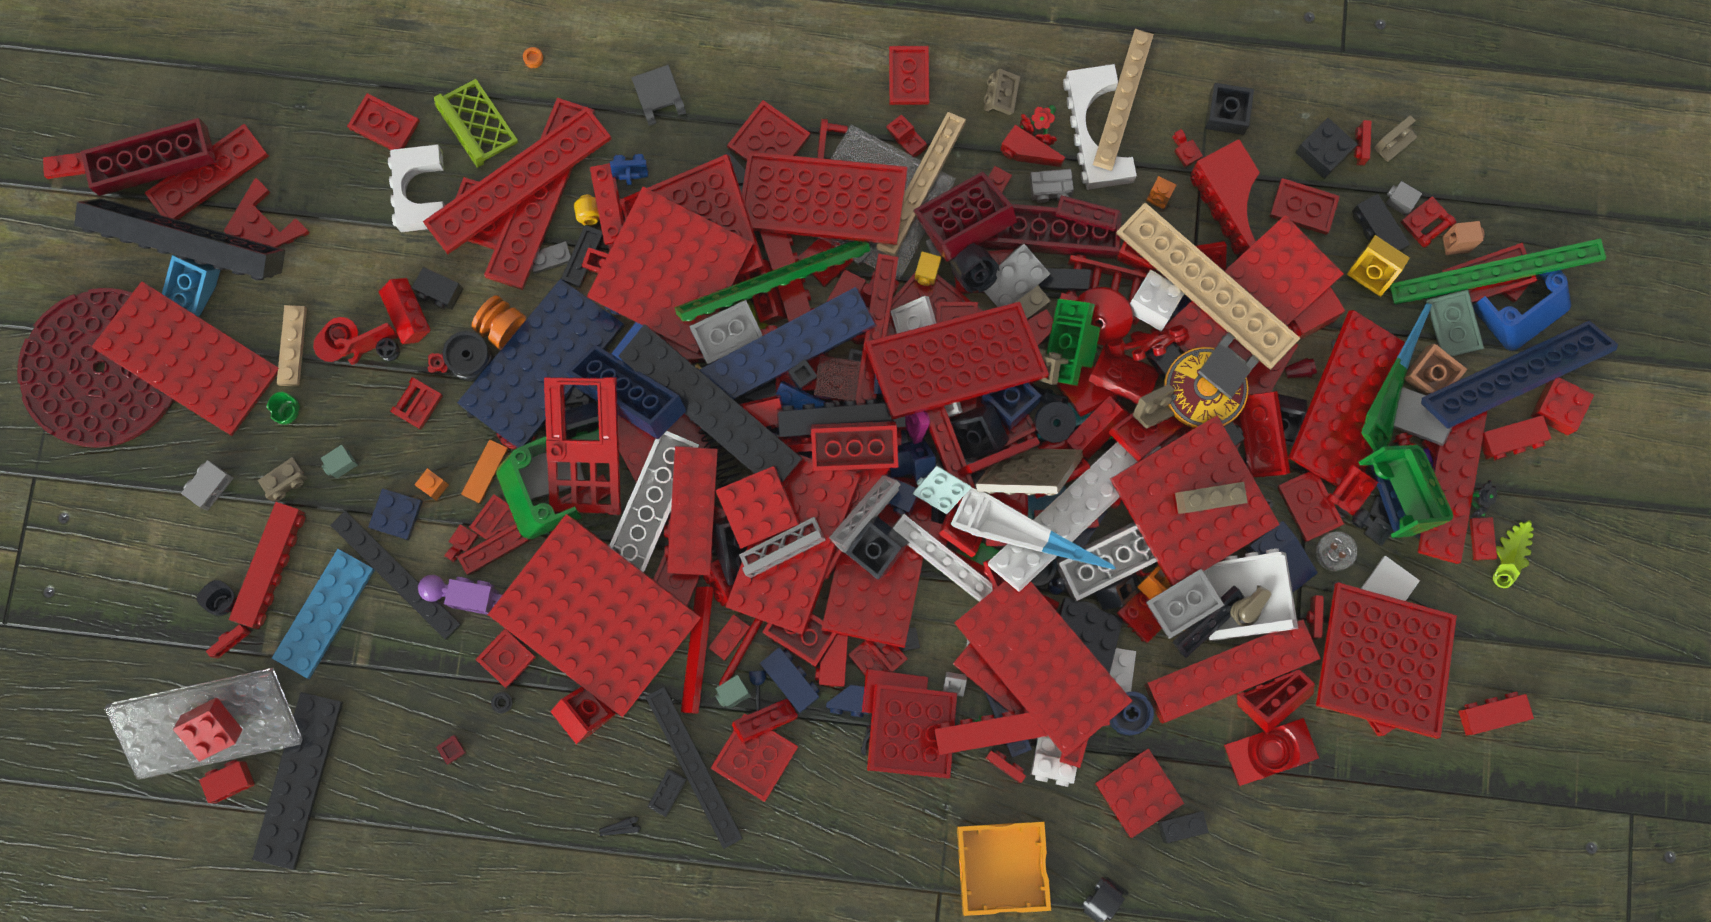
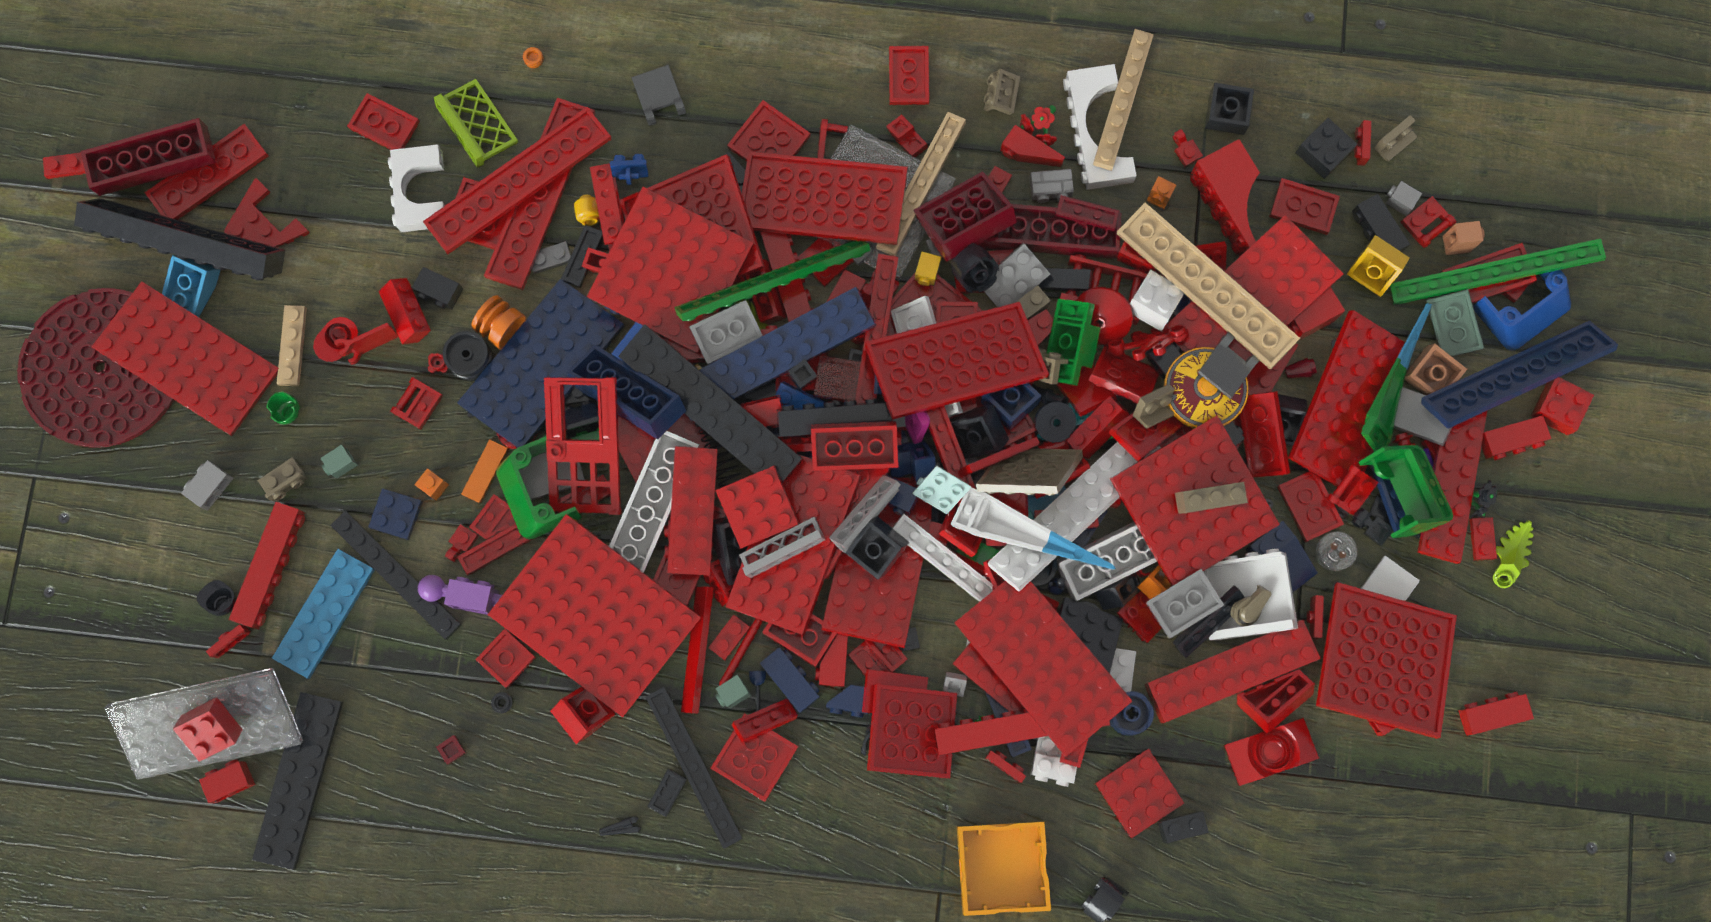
black wheel [376,338,400,362] -> none

